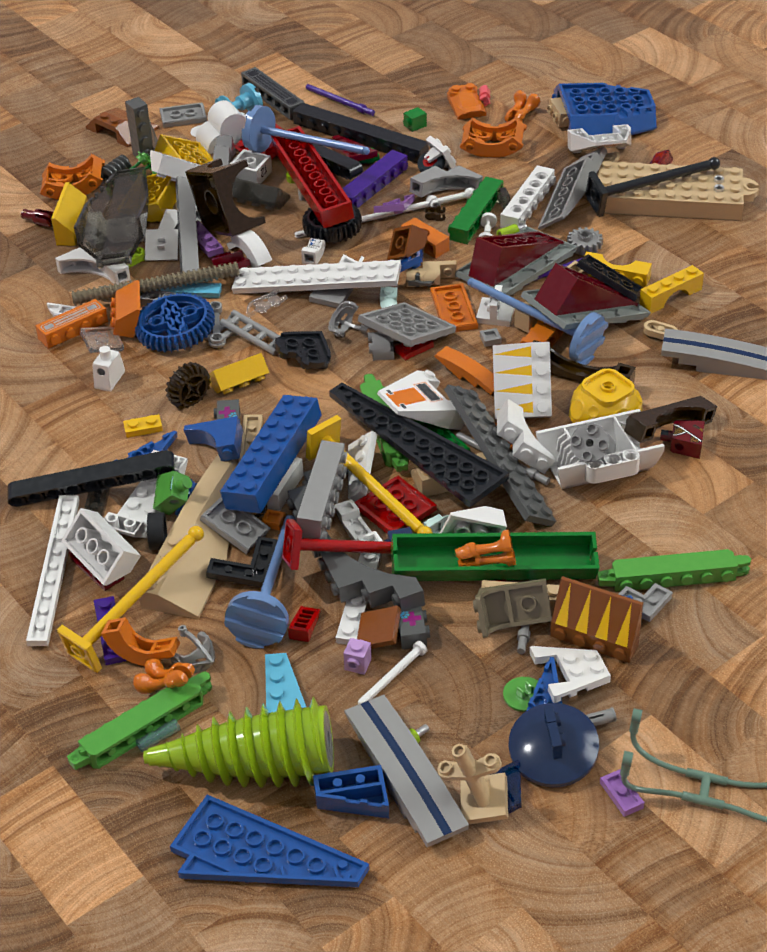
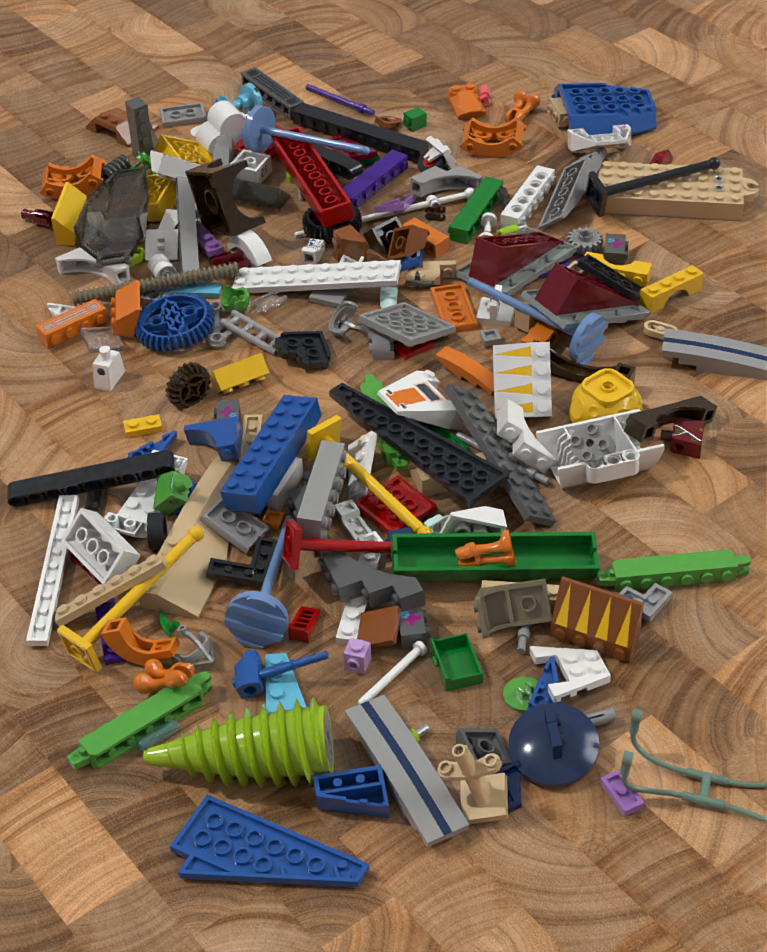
none -> tan plate [55,552,167,627]
none -> white wheel [148,254,177,278]
none -> green bar [160,610,180,638]
none -> bright green cap [221,285,251,313]
none -> blue piece [232,650,329,699]
none -> dark orange slope [332,225,367,262]
none -> dark brown slope [363,216,402,258]
none -> dark orange plate [374,116,402,129]
none -> green container [430,633,483,691]
none -> dark grey slope [455,728,513,767]
none -> dark grey brick [604,233,629,265]

